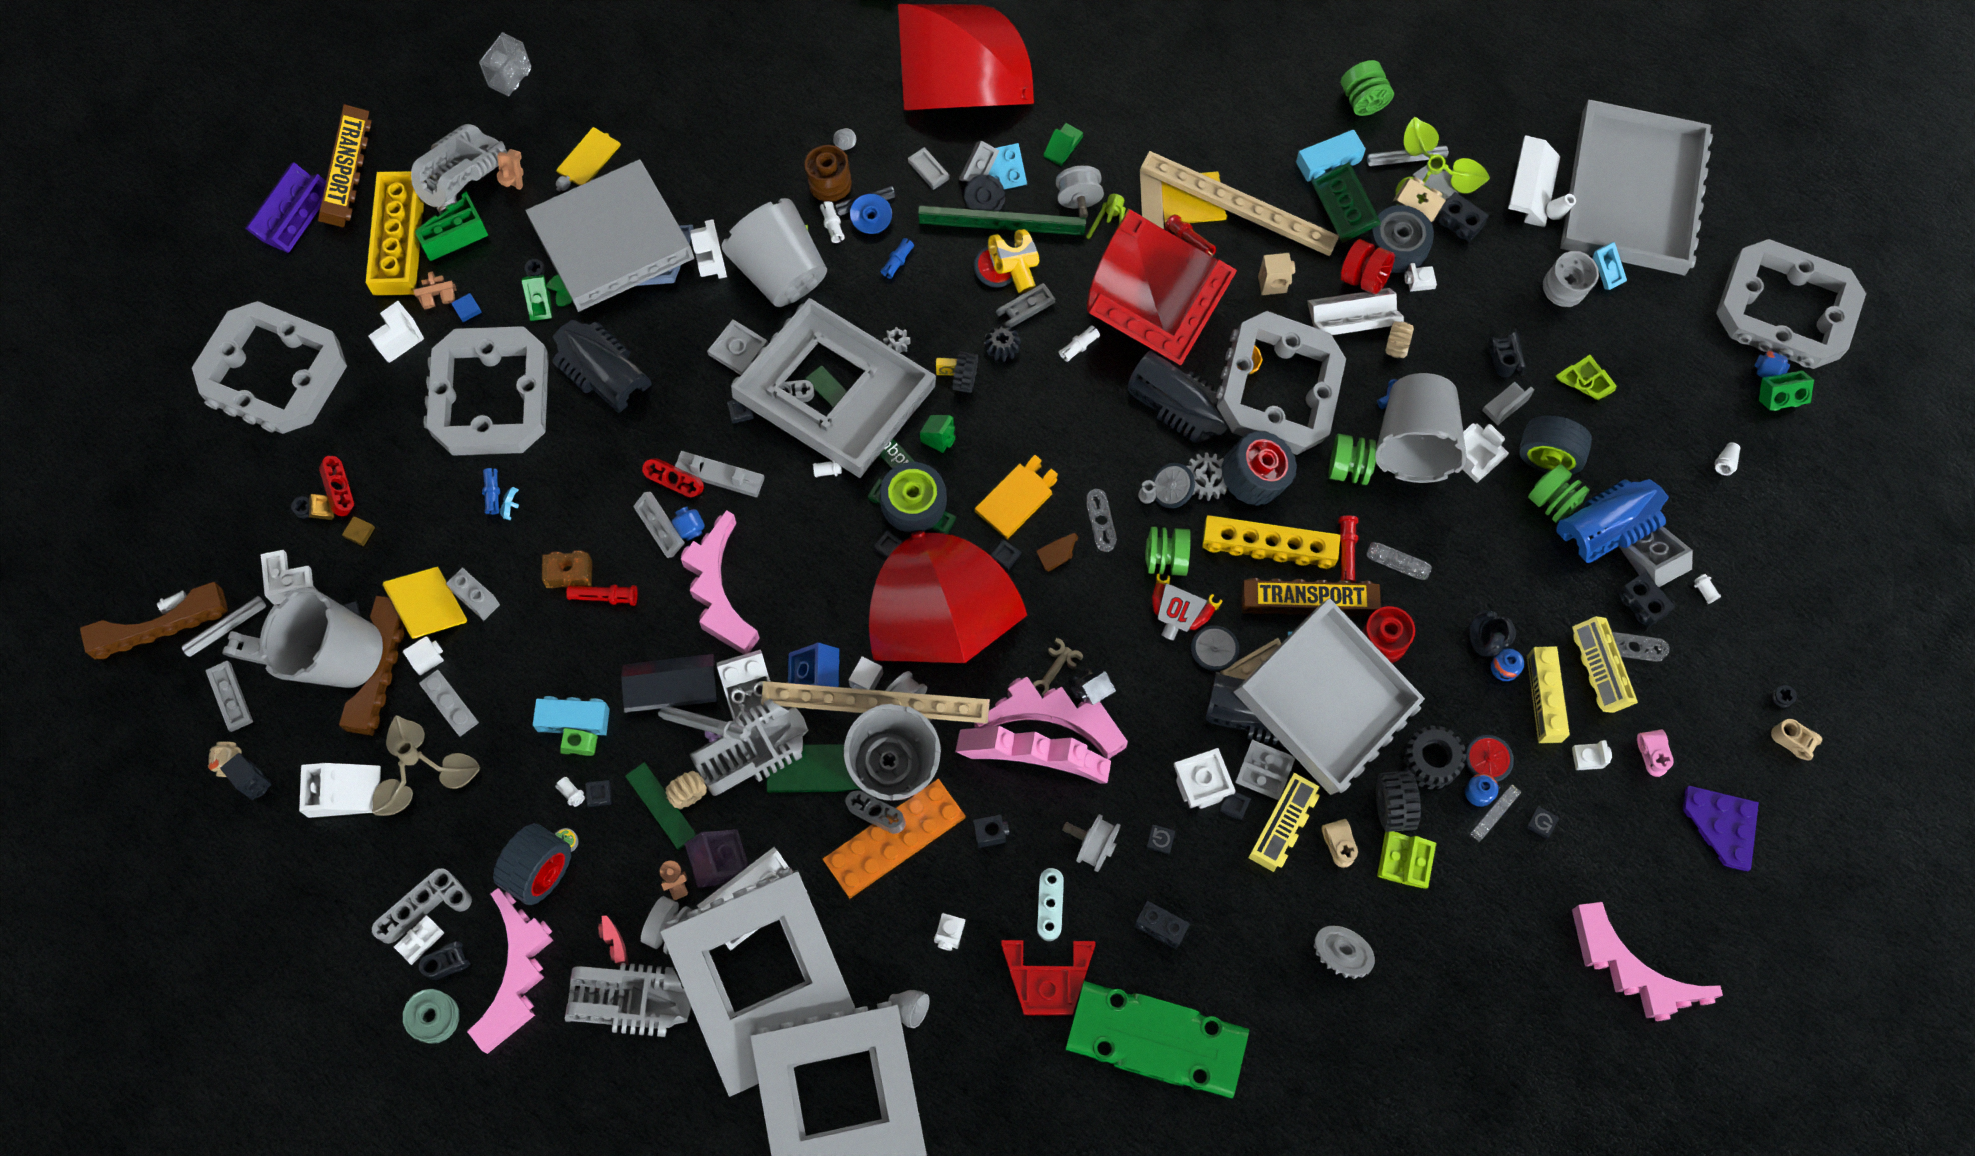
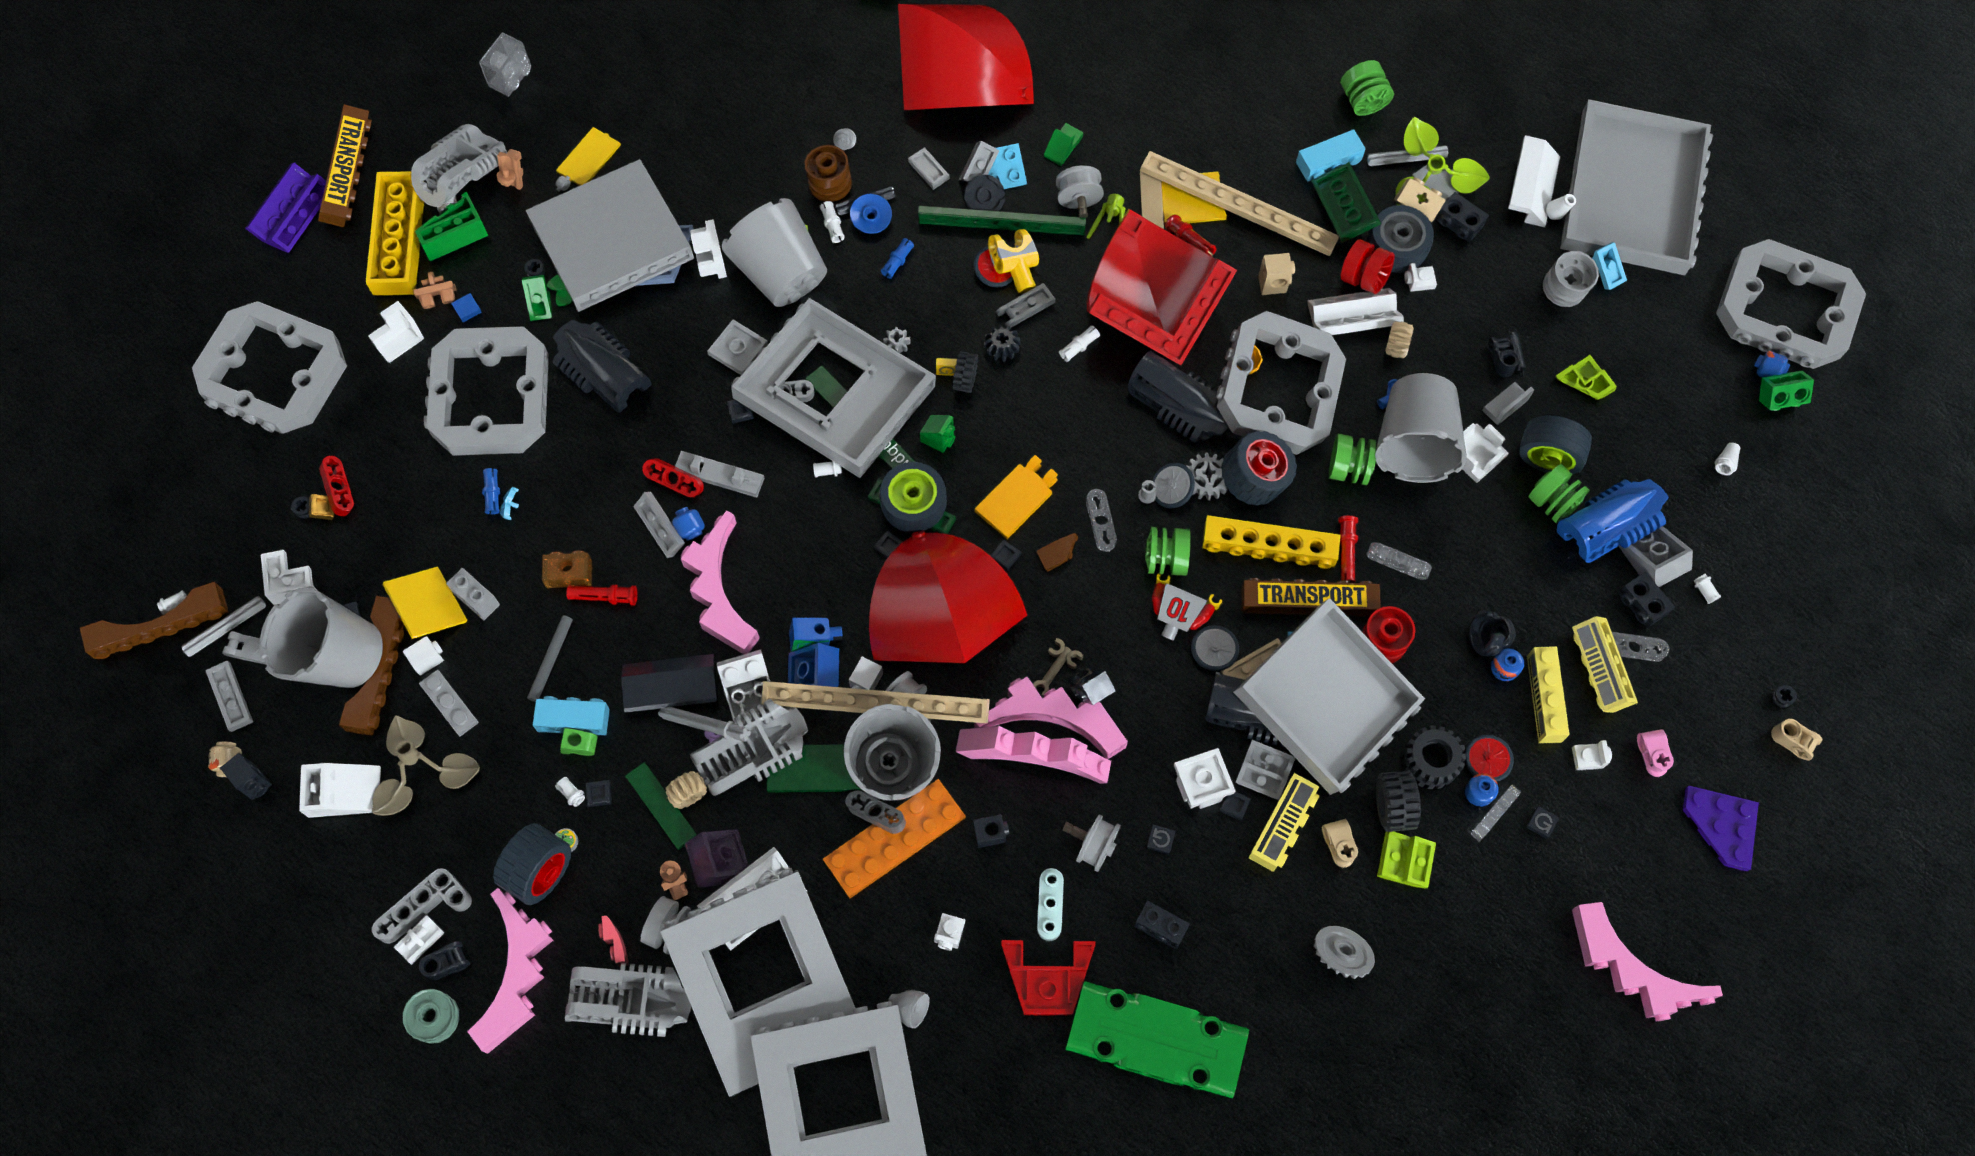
pearl gold tile [342,517,375,546] -> none
none -> dark grey piece [527,615,573,702]
none -> blue torso [789,618,842,652]

